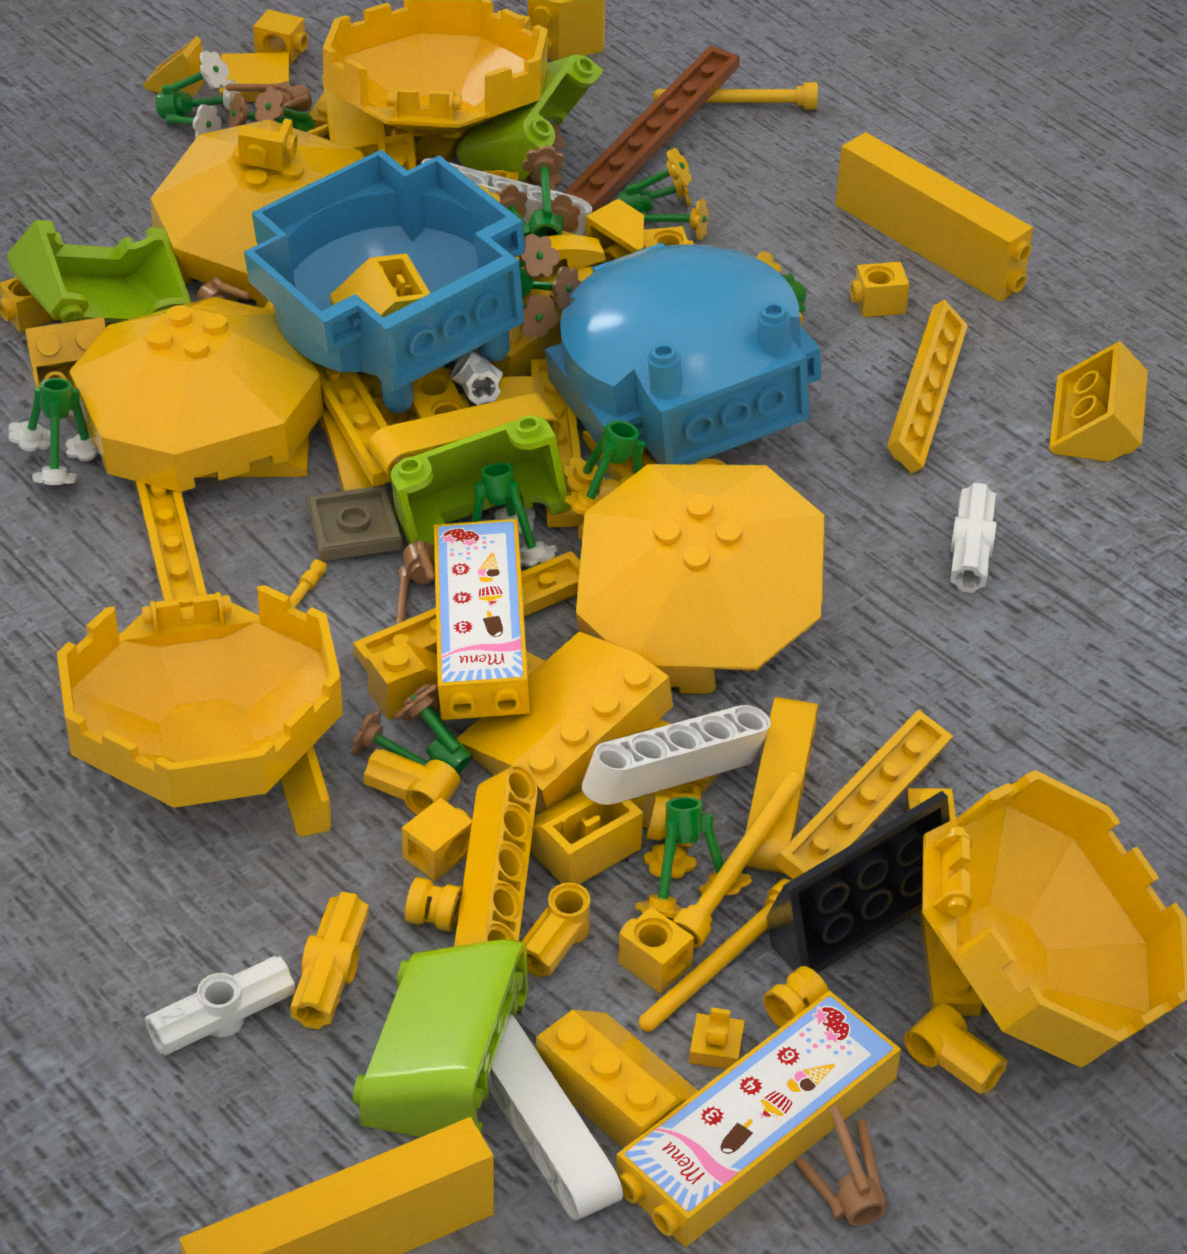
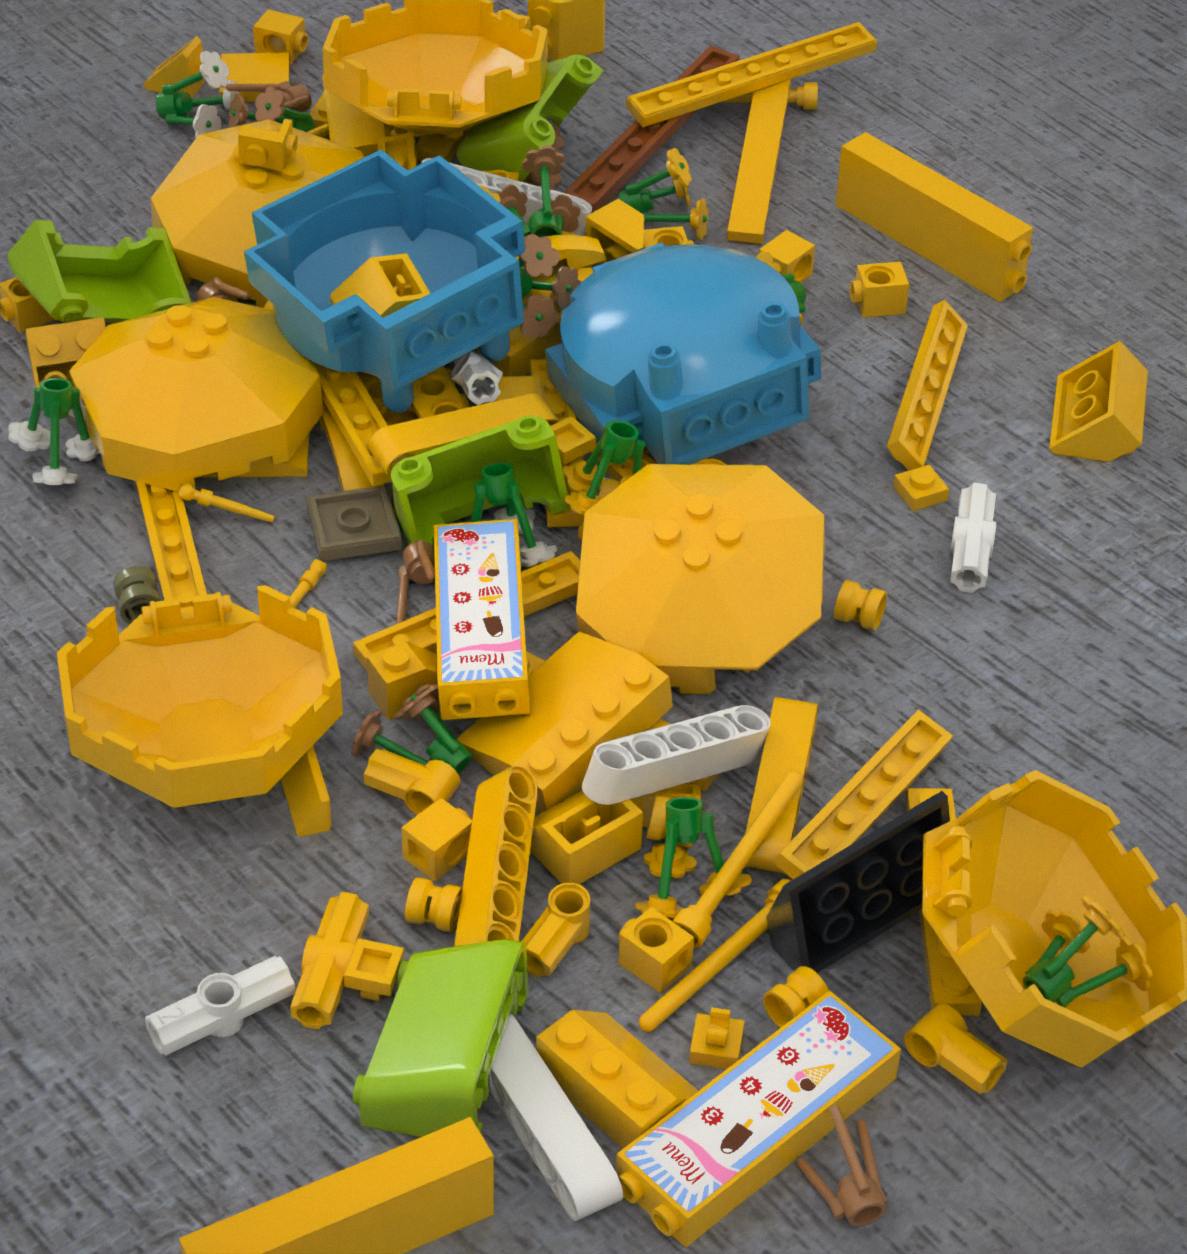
none -> olive wheel [113,566,161,624]
none -> yellow piece [179,483,275,523]
none -> yellow tile [344,938,404,1002]
none -> yellow tile [551,416,596,468]
none -> yellow tile [625,22,878,127]
none -> yellow tile [727,79,792,244]
none -> yellow brick [758,230,815,283]
none -> yellow wheel [834,579,888,632]
none -> yellow plate [893,465,949,511]
none -> plant [1023,896,1153,1007]

